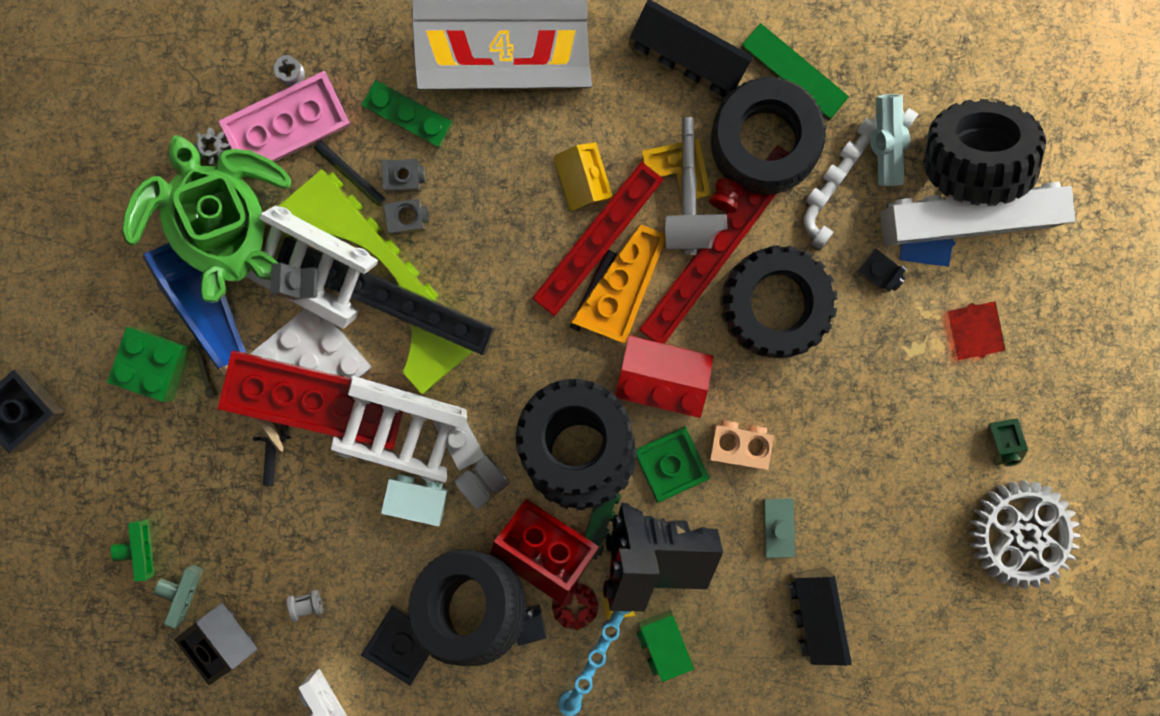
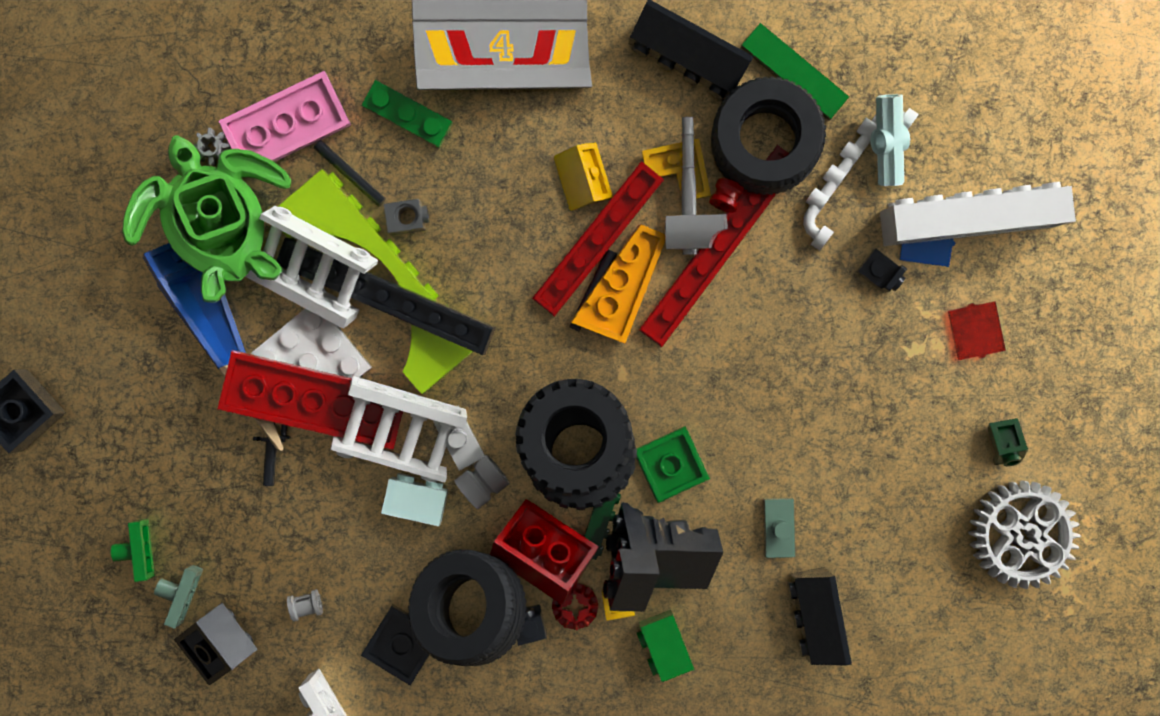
green brick [107,326,191,402] -> none
dark tan hinge [190,339,216,398] -> none
dark grey bracket [270,263,319,300] -> none
light grey bush [274,55,305,87] -> none
dark grey brick [381,159,426,193] -> none
medium azure bar [558,611,631,716] -> none
red slope [615,335,714,418] -> none
light nougat brick [707,420,774,470] -> none
black tyre [721,245,838,358] -> none
black tyre [924,99,1047,206] -> none

